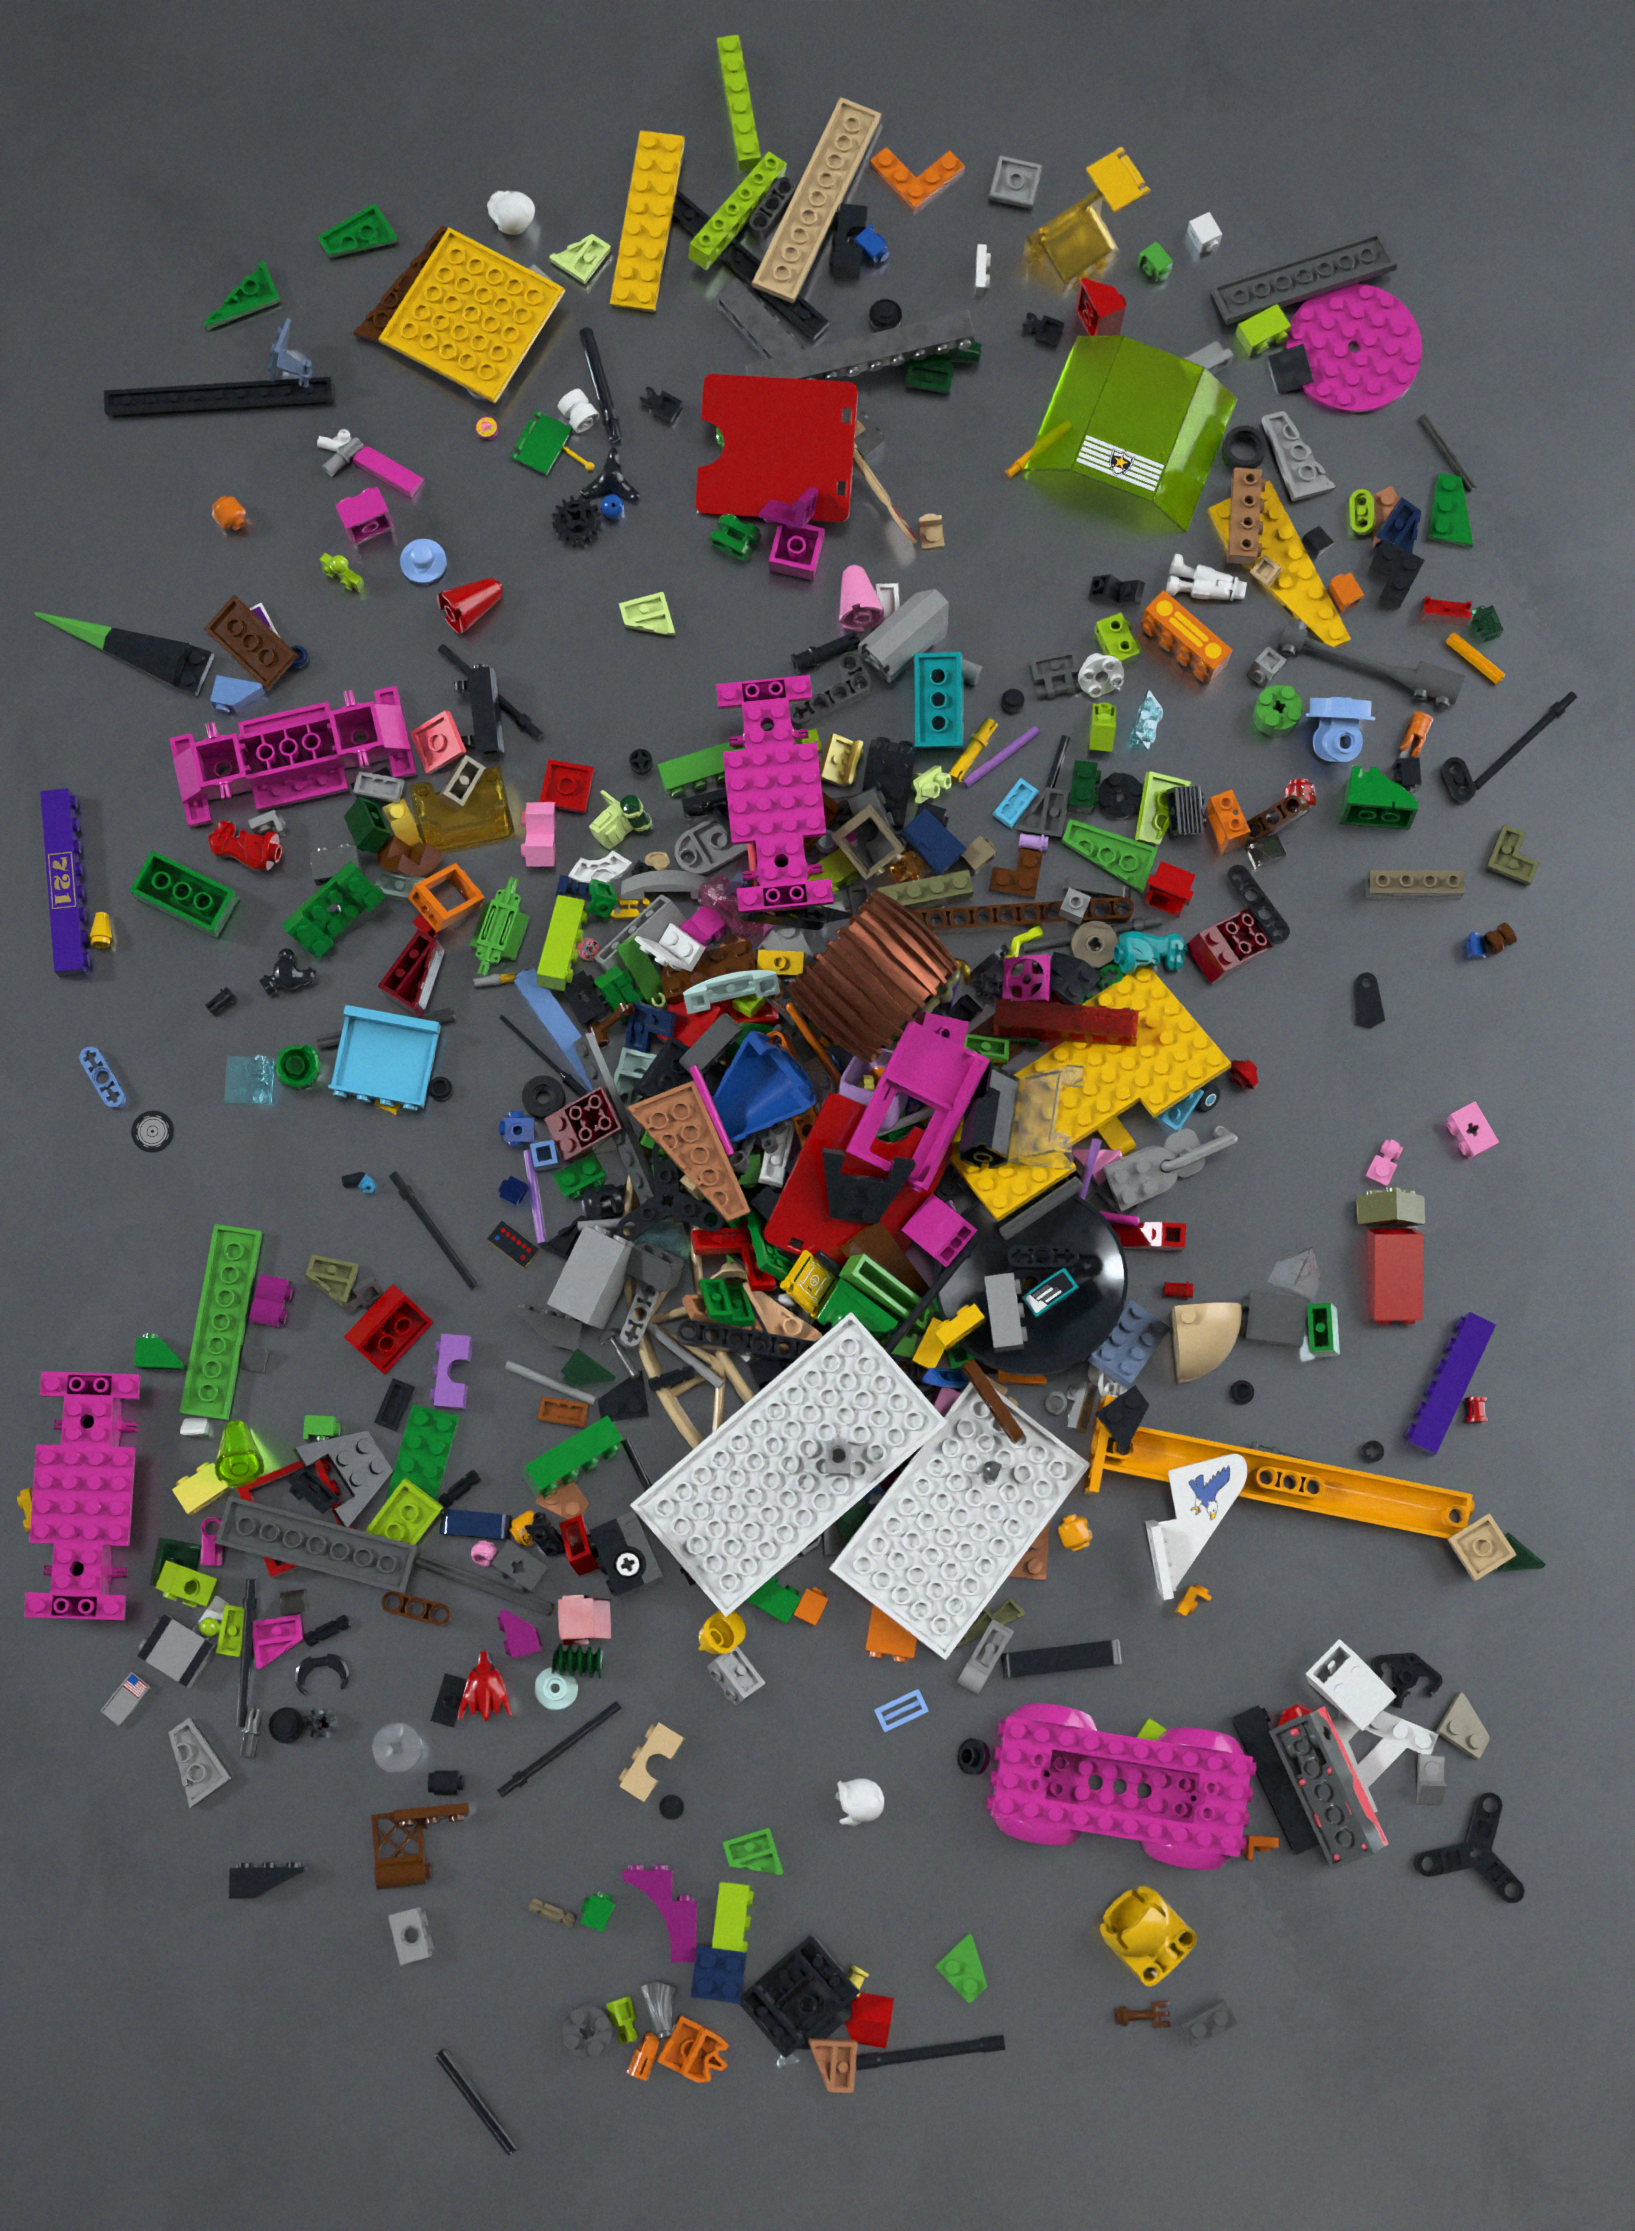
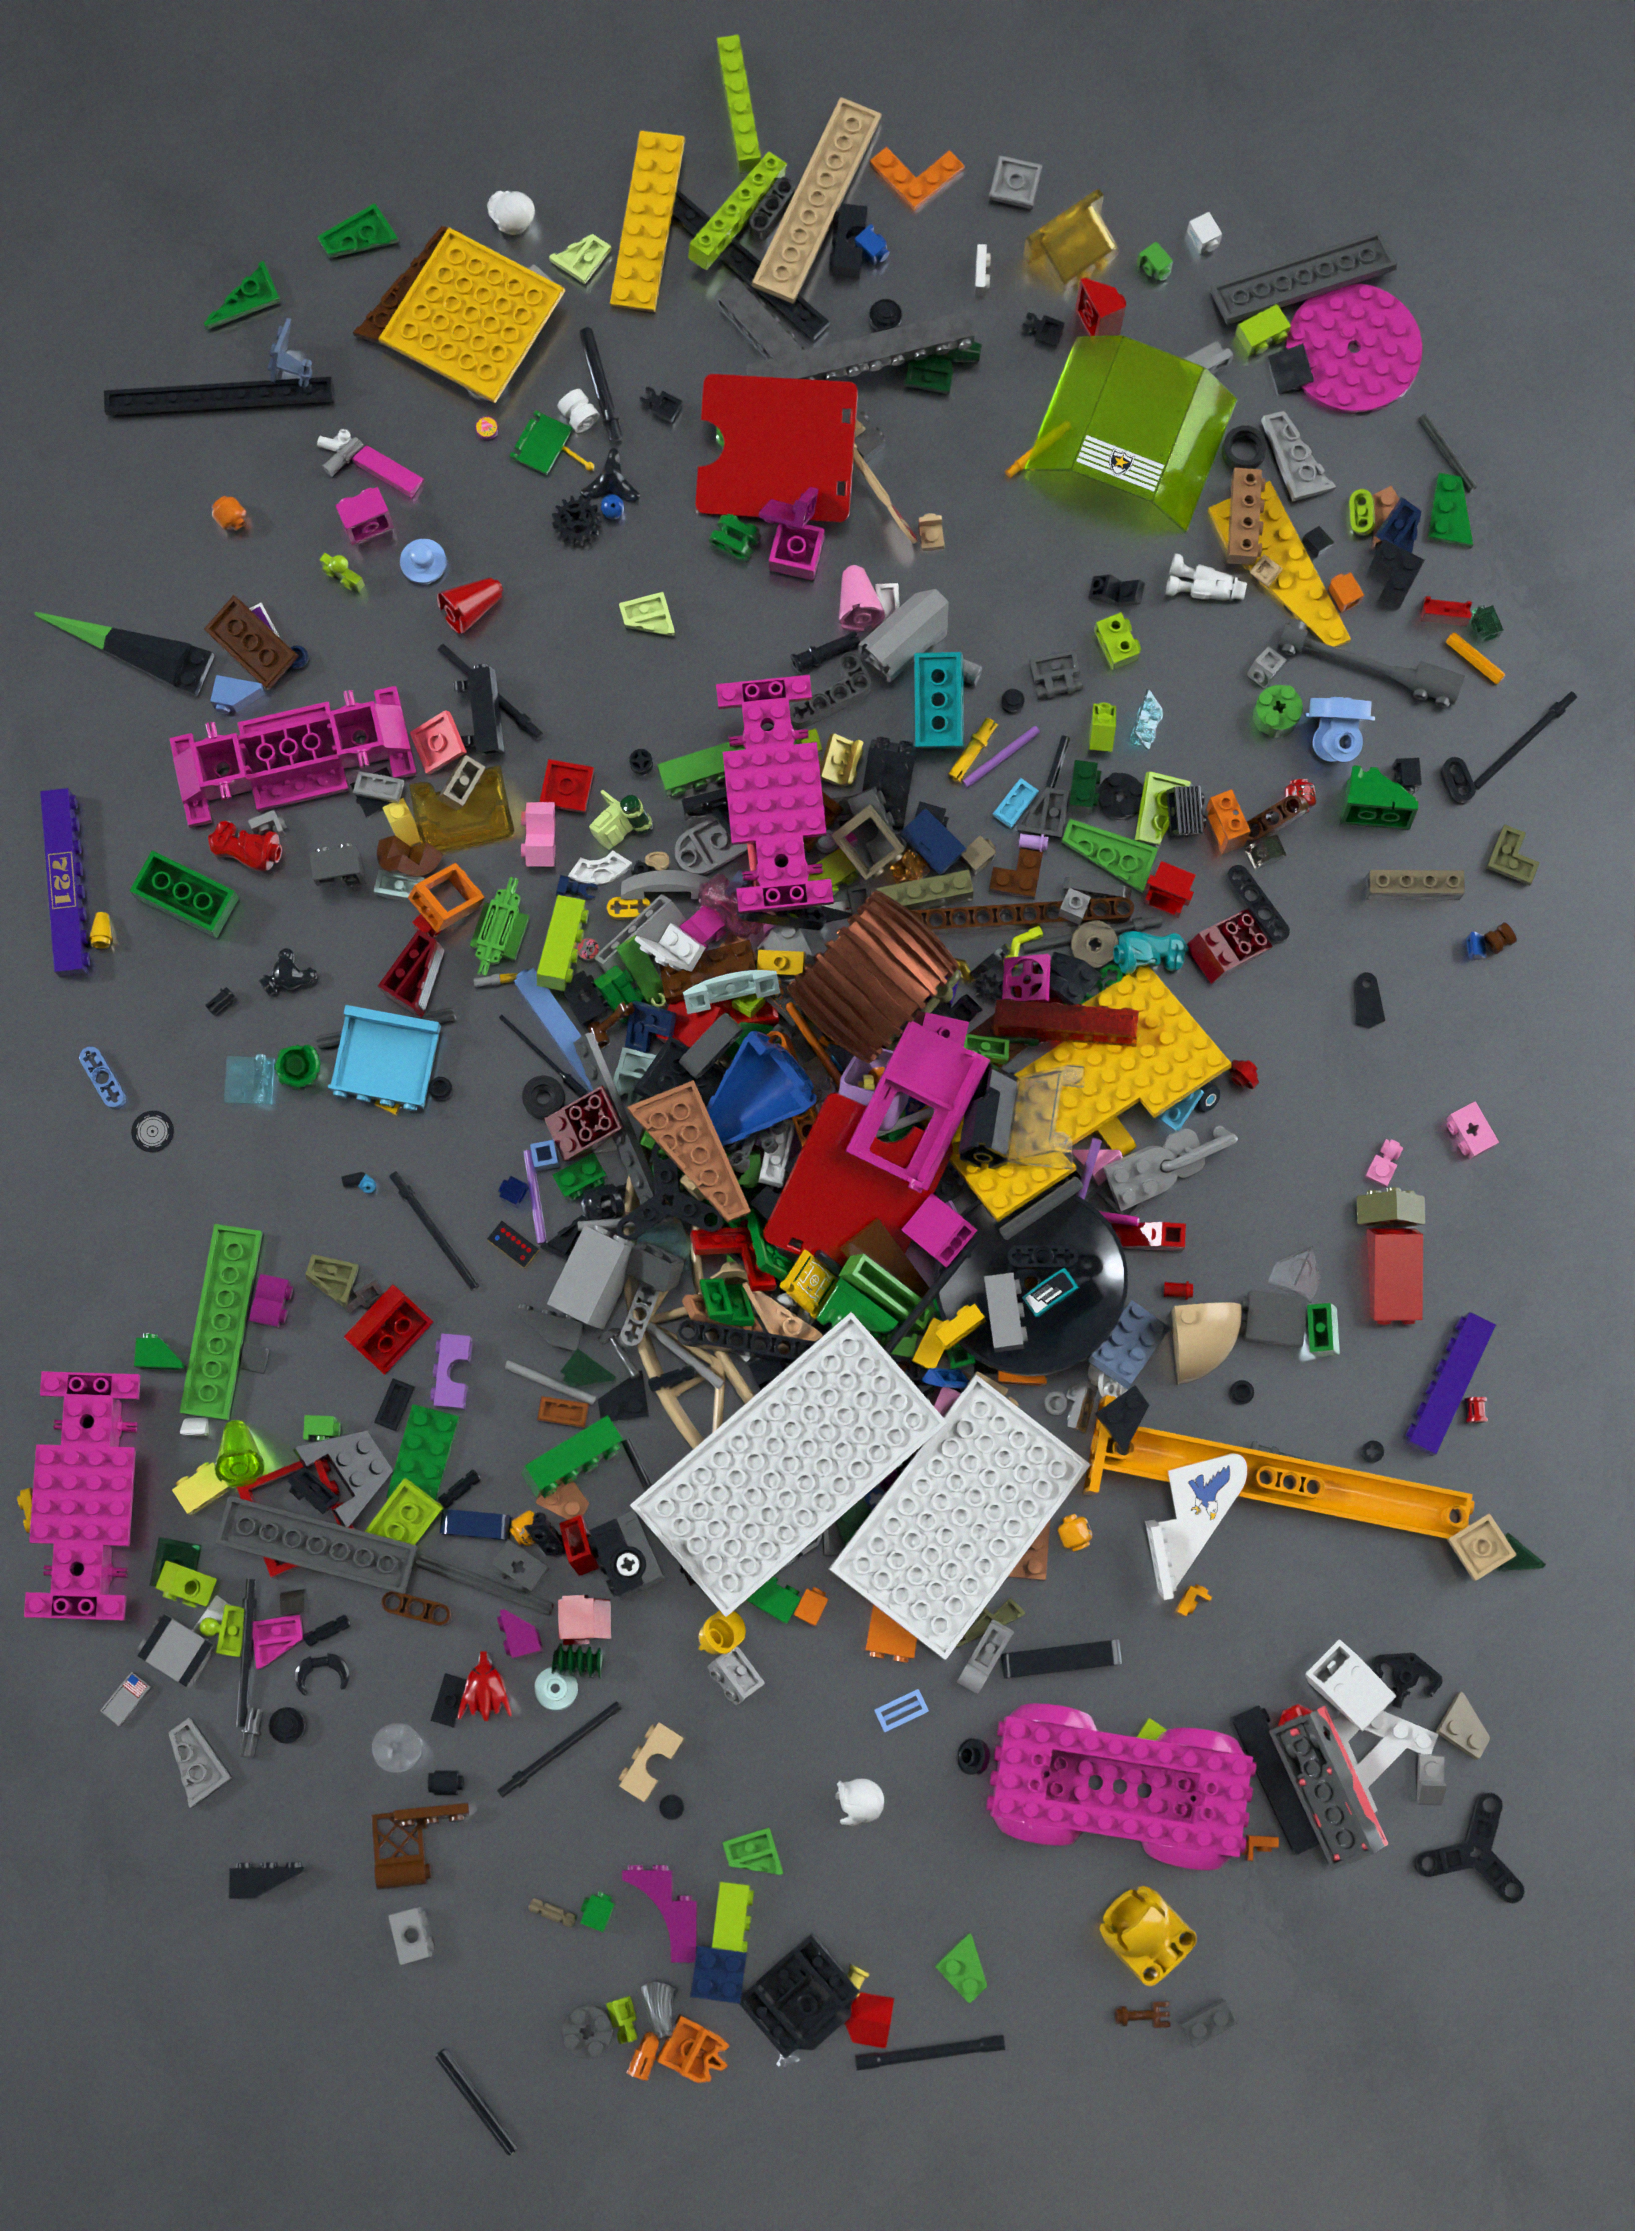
dark pink piece [200,1517,223,1565] -> none
green piece [282,861,386,960] -> none
black gear [303,1708,334,1738] -> none
dark green brick [344,797,391,854] -> none
bright pink piece [471,1540,498,1566] -> none
blue brick [499,1111,534,1146] -> none
green bracket [587,879,618,918] -> none
dark pink bar [689,1065,735,1157] -> none
nougat wing [808,2038,858,2093] -> none
black wing [822,1148,916,1224] -> none
light grey brick [825,1438,852,1474] -> none
yellowish green hips [910,765,951,803] -> none
reddish brown beam [961,1358,1025,1444] -> none
dark grey hinge [982,1461,1002,1482] -> none
white plate [1078,653,1124,698] -> none
yellow piece [1086,147,1151,213] -> none
orange brick [1141,590,1233,684] -> none
orange hinge [1399,711,1433,758] -> none

